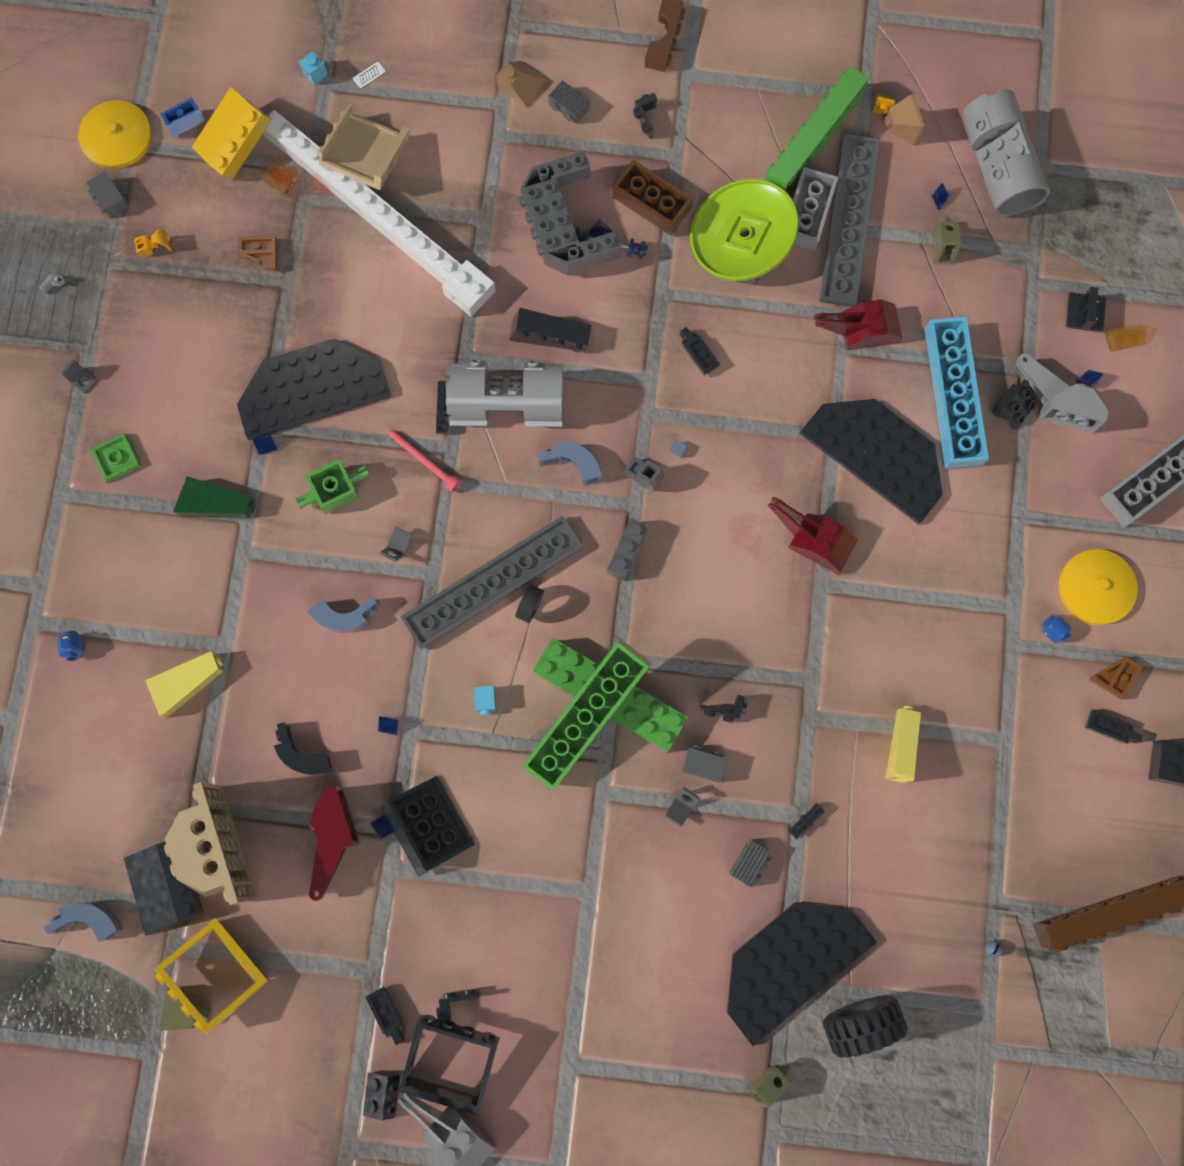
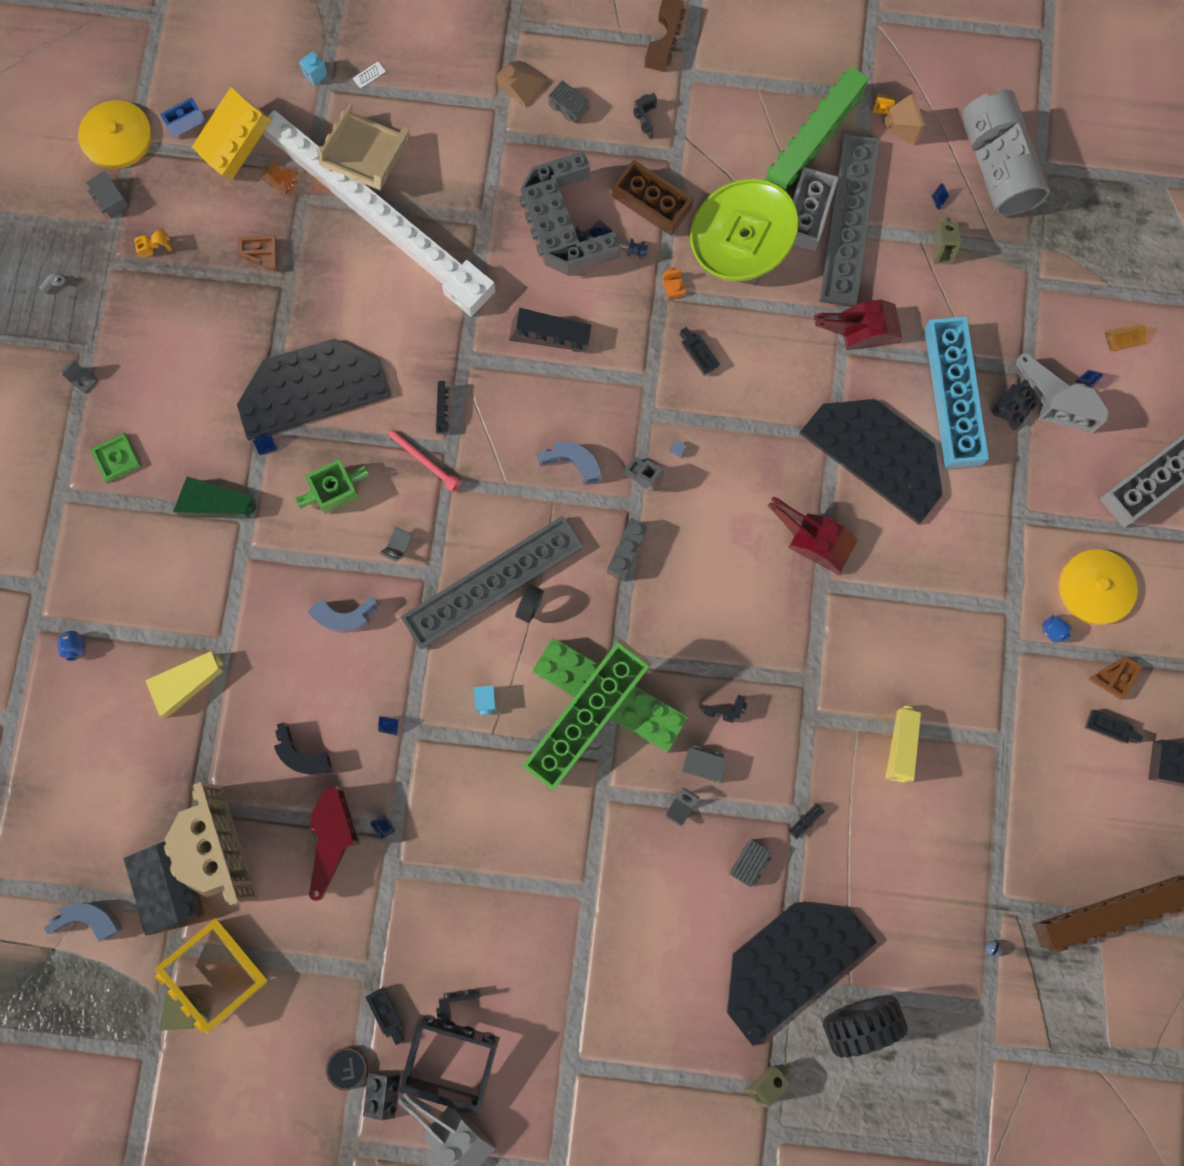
black slope [380,776,475,877] -> none
light grey cylinder [446,359,563,427] -> none
black bracket [1066,287,1106,332] -> none
none -> black tile [326,1047,368,1090]
none -> orange bracket [662,268,686,300]

